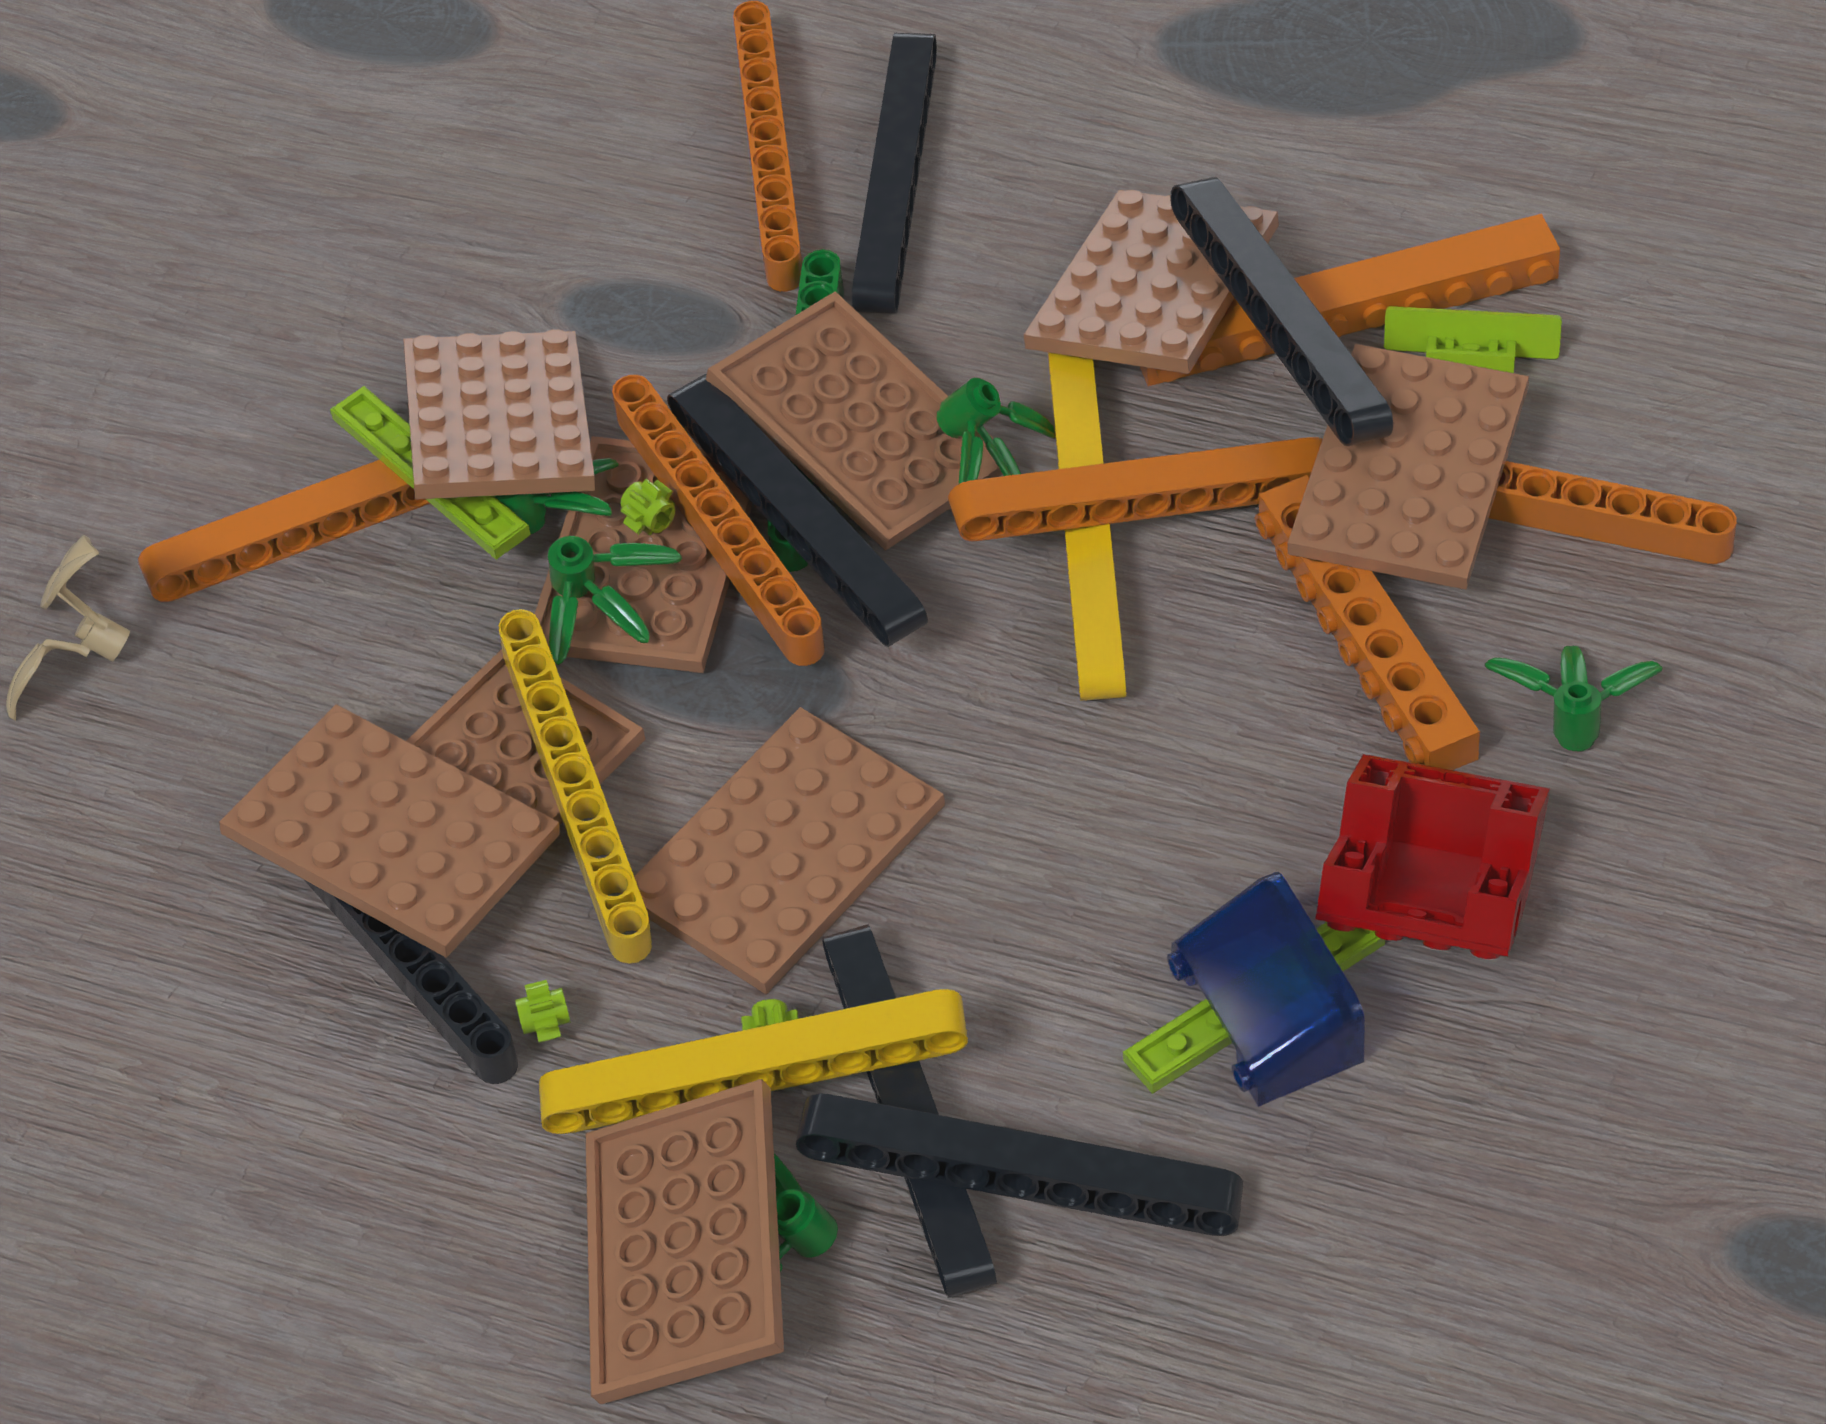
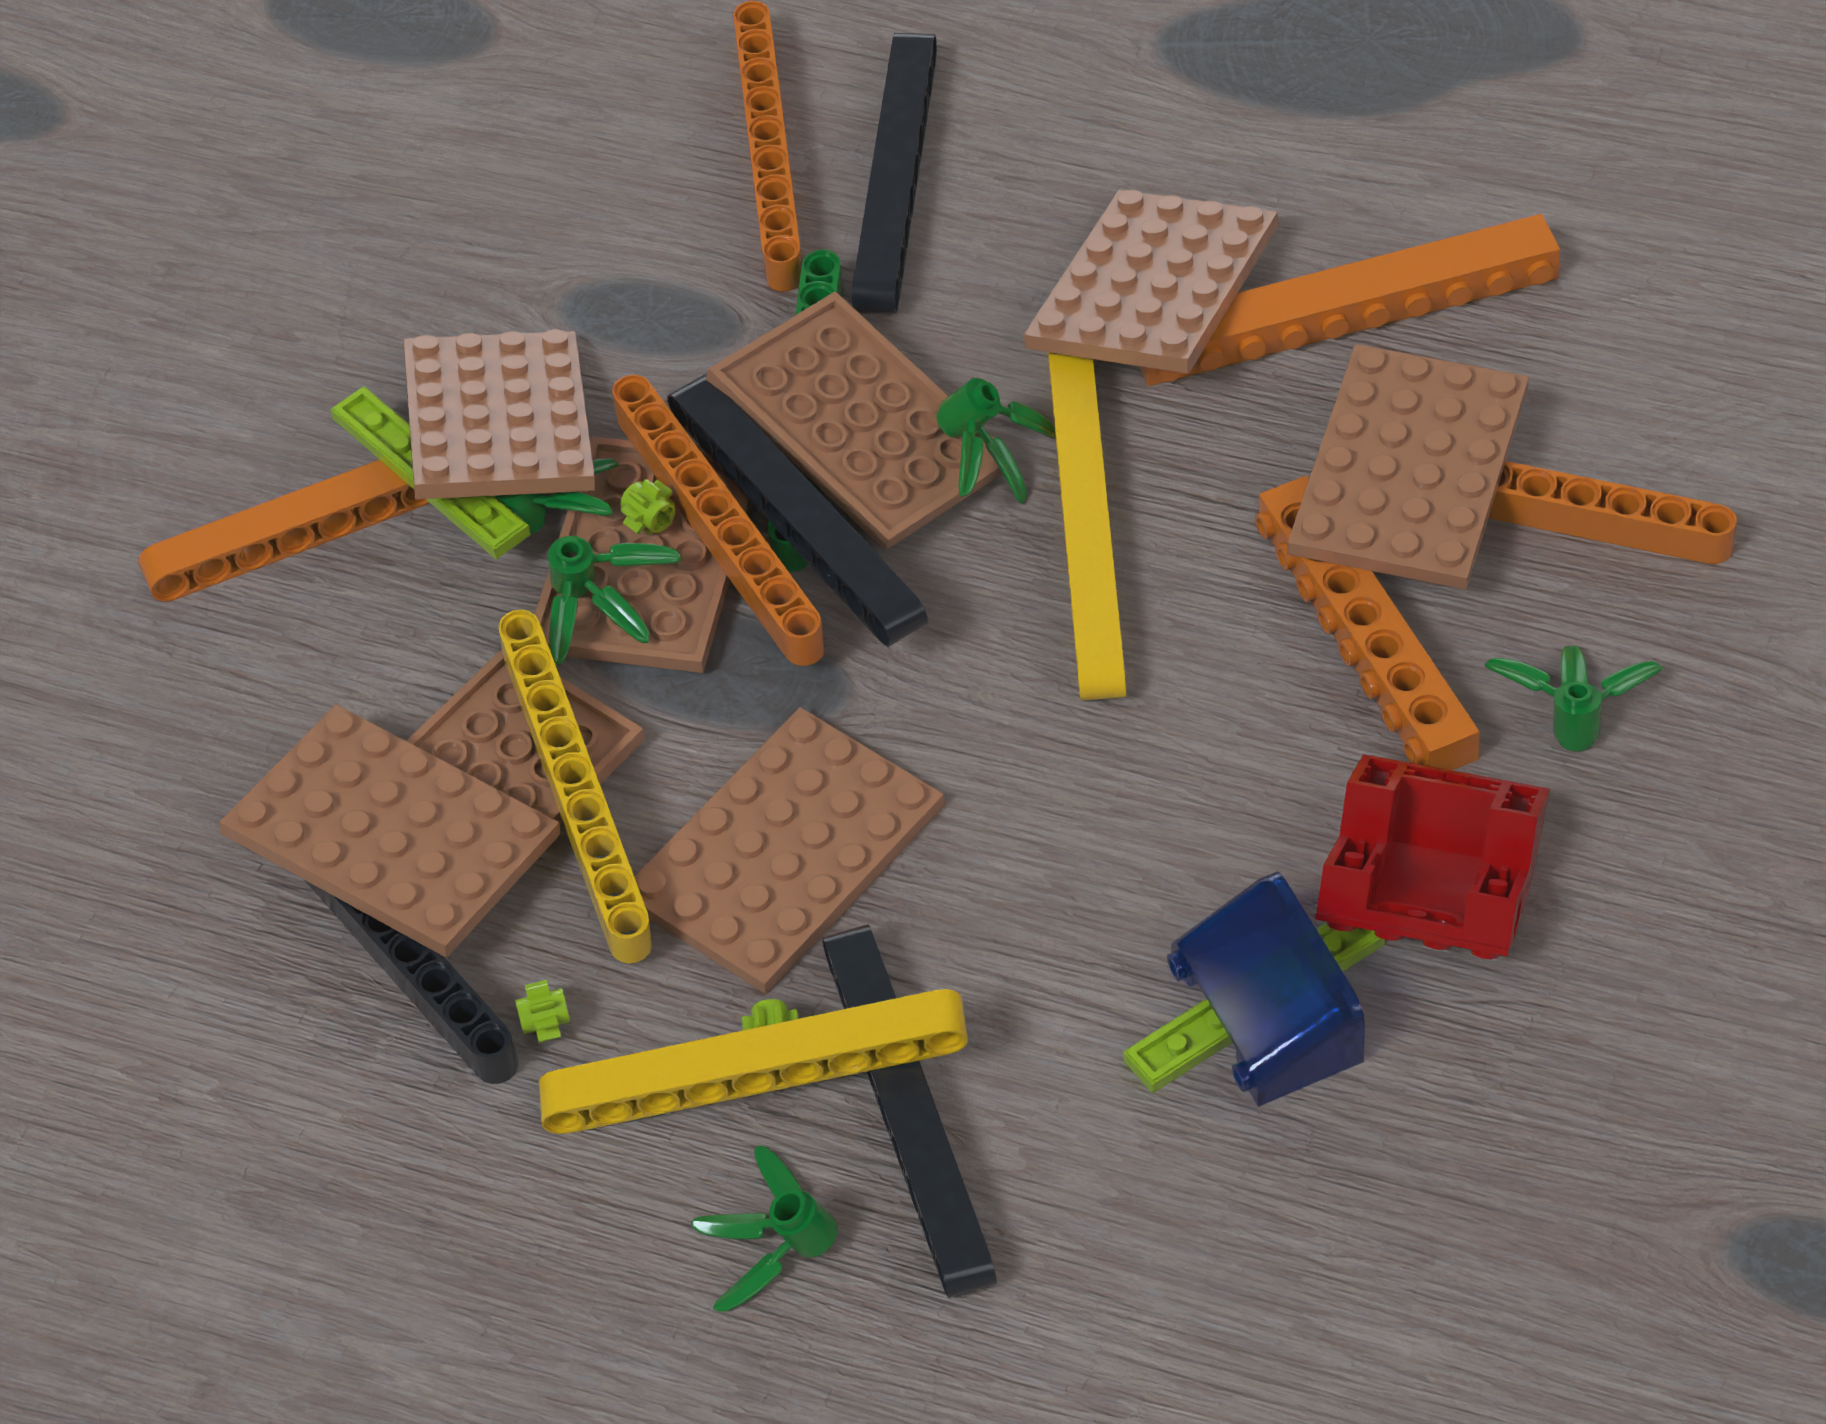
tan plant [6,535,130,721] -> none
nougat plate [586,1079,784,1405] -> none
black beam [796,1093,1243,1236] -> none
orange beam [948,437,1323,541] -> none
black beam [1170,177,1394,446] -> none
lime bracket [1384,306,1562,373] -> none

